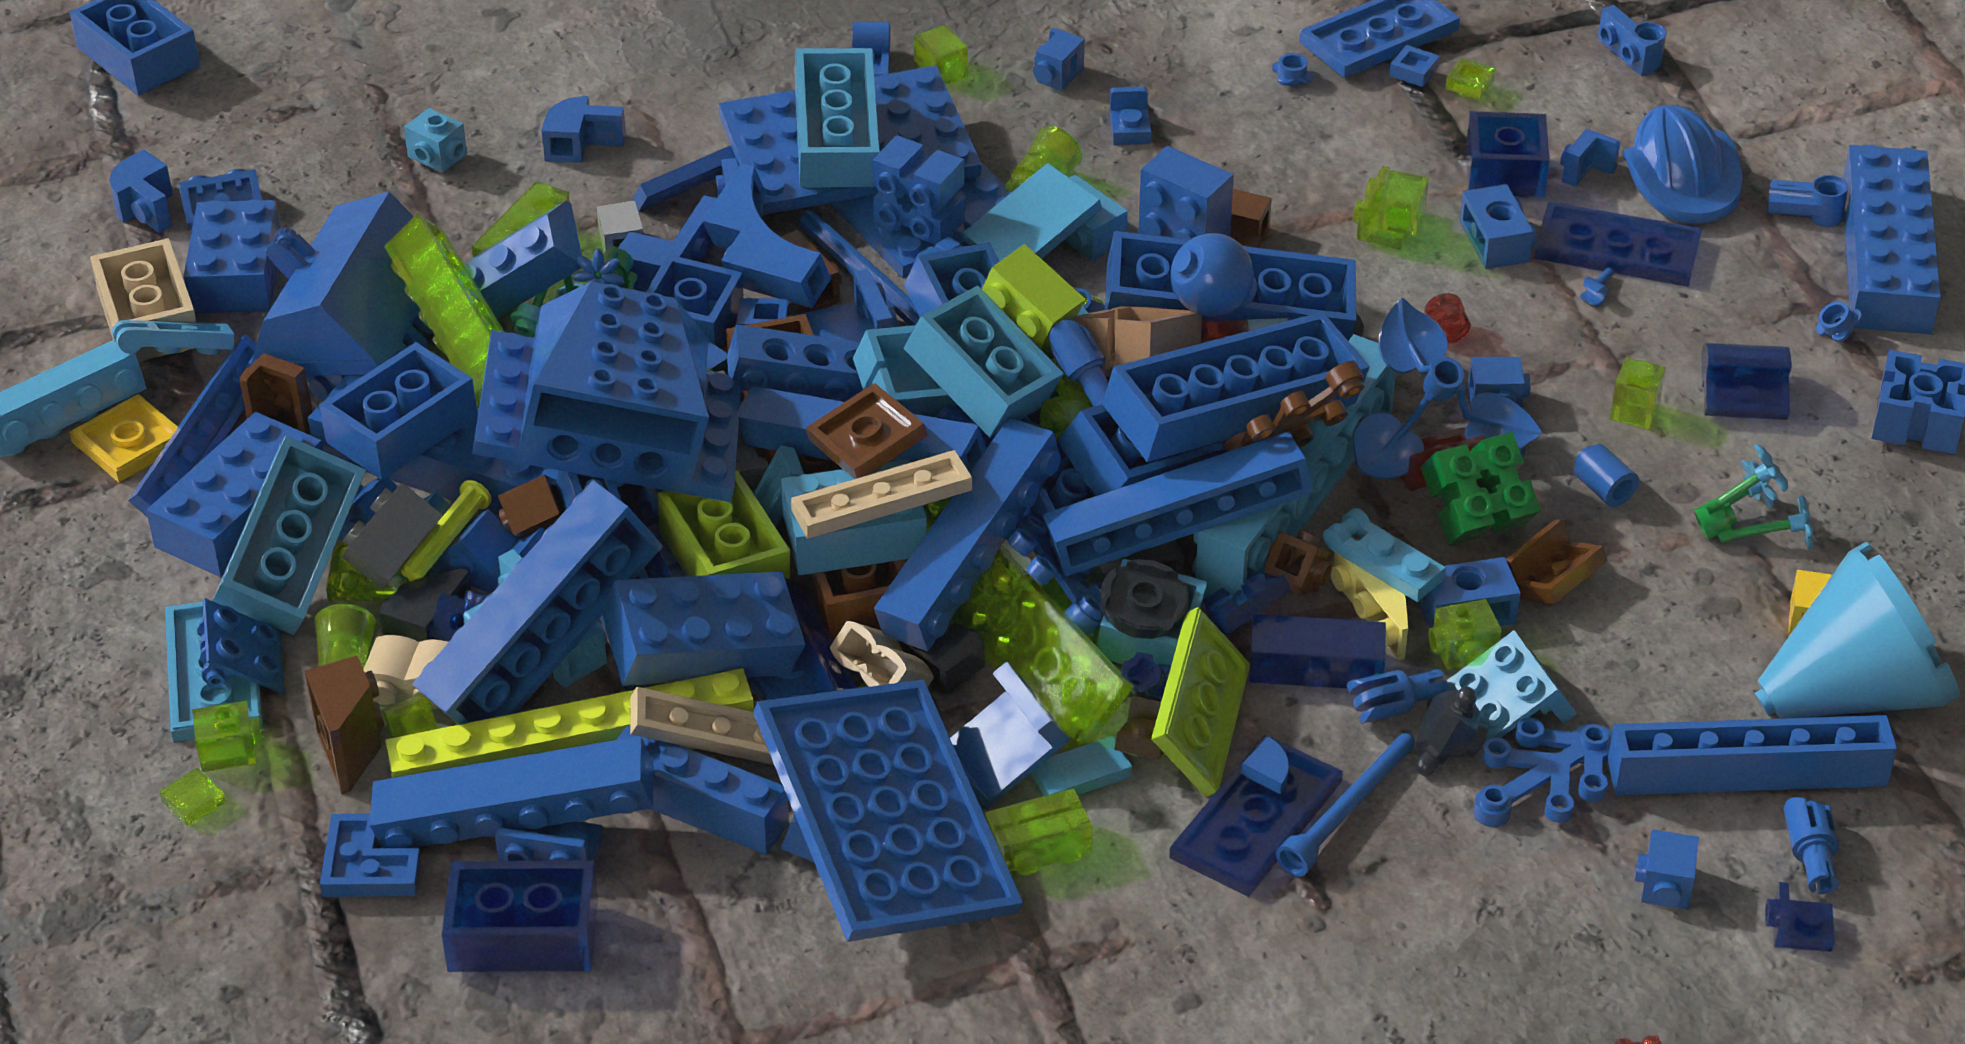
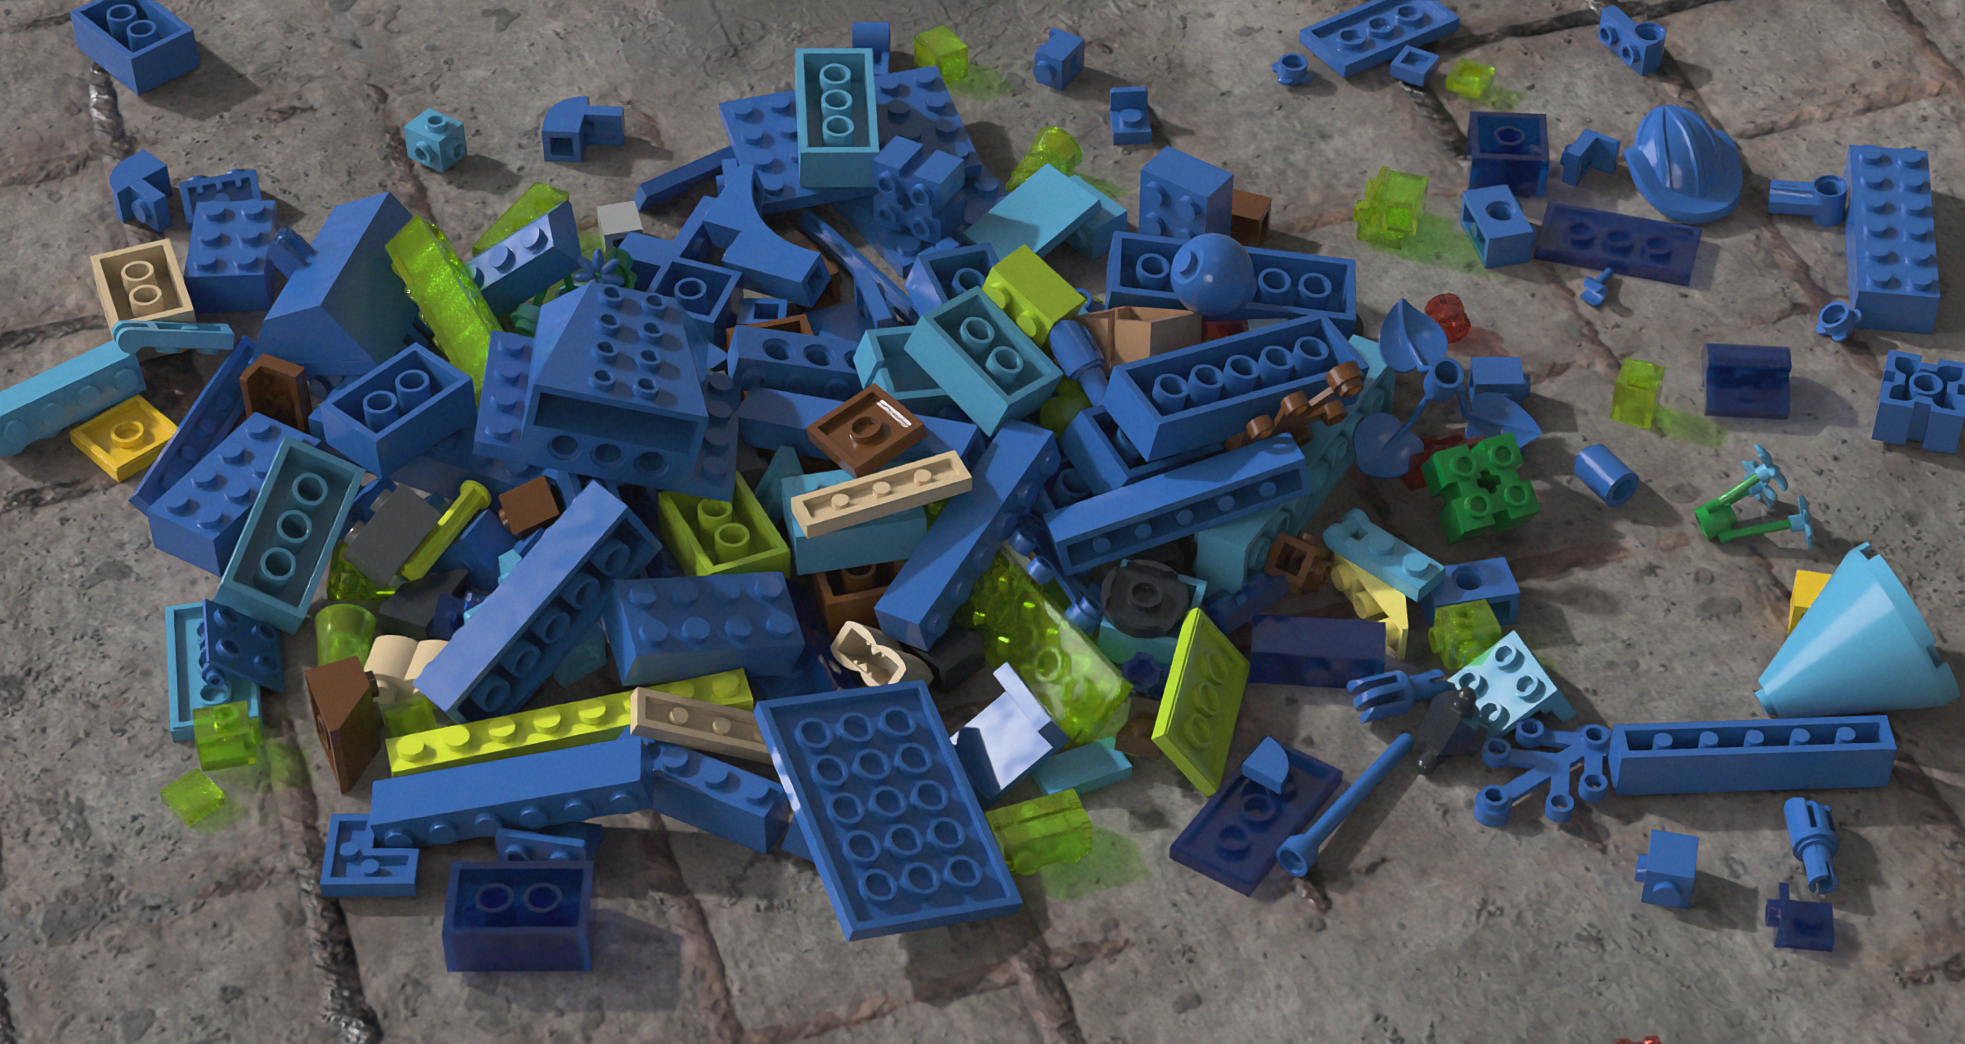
reddish brown bracket [1506,519,1607,605] -> none

